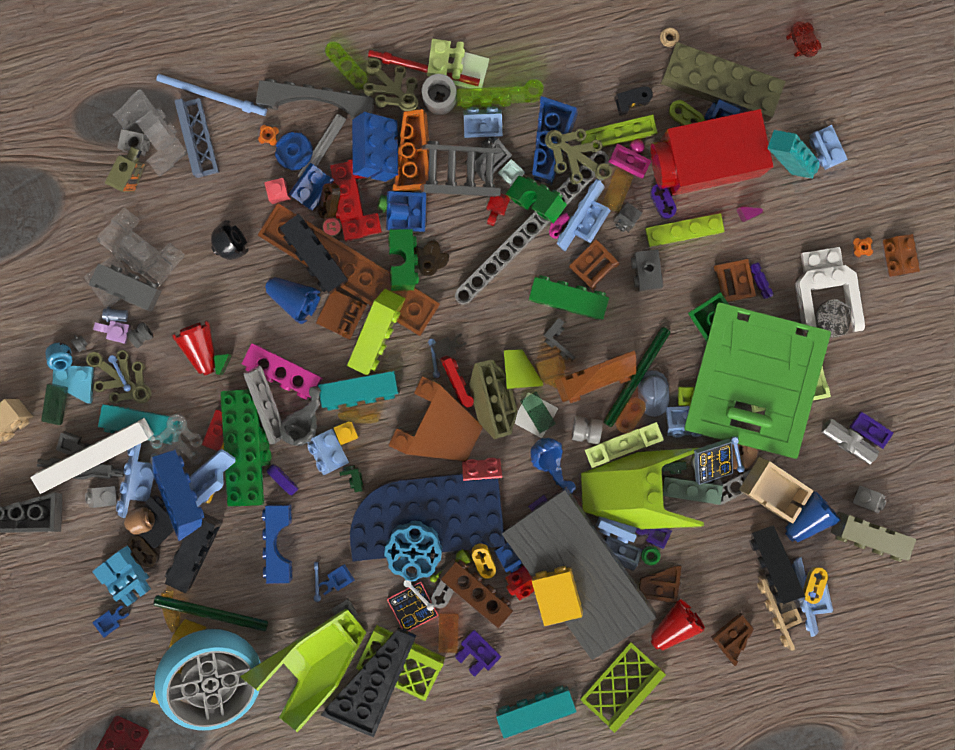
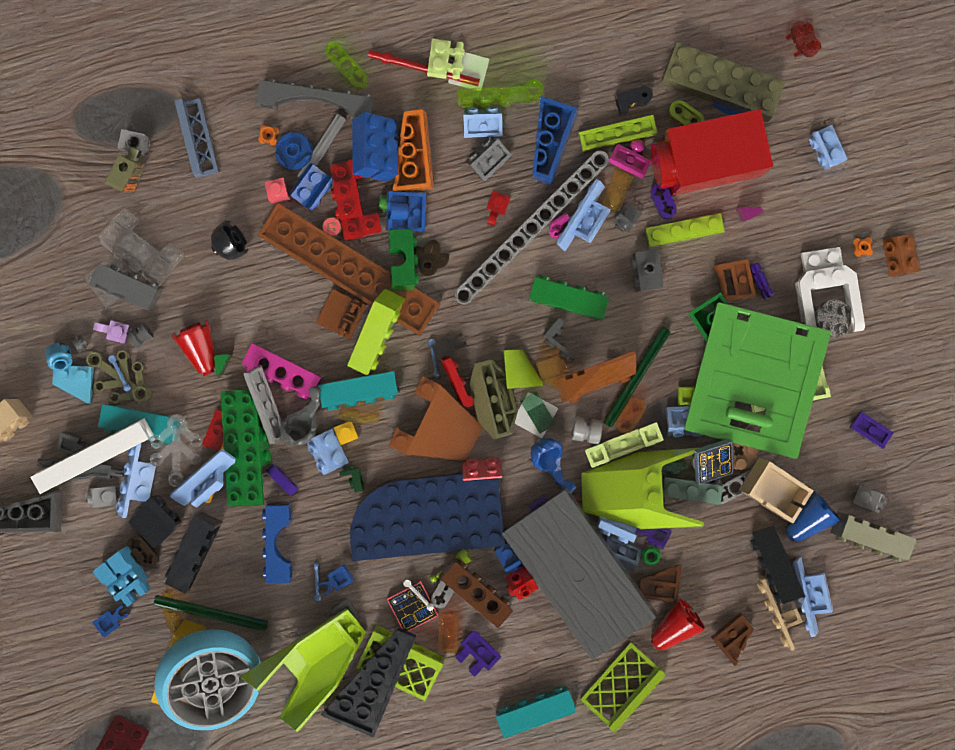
clear green plate [41,383,68,425] -> none
sand blue pin [102,307,128,322] -> none
clear bracket [113,89,188,177] -> none
medium nougat head [124,507,155,535] -> none
blue slope [152,450,204,541] -> none
light blue bar [156,74,267,116] -> none
blue cone [265,277,320,324] -> none
black wedge [279,214,349,294] -> none
dark brown beam [318,183,340,219] -> none
olive plant [364,58,418,111] -> none
dark azure connector [385,521,442,581] -> none
dark grey fence [420,141,502,197] -> none
light grey piece [422,74,457,115] -> none
yellow beam [472,543,496,579] -> none
light aqua plate [498,159,525,186] -> none
green arch [506,176,567,224] -> none
yellow brick [532,566,583,626] -> none
olive plant [545,129,612,184] -> none
dark orange plate [569,239,620,291] -> none
sand blue piece [638,371,669,417] -> none
tan plate [660,27,679,47] -> none
blue bracket [704,99,740,121] -> none
medium blue hinge [731,436,745,472] -> none
teal brick [767,130,819,179] -> none
yellow beam [803,567,828,604] -> none
light grey piece [821,418,879,464] -> none

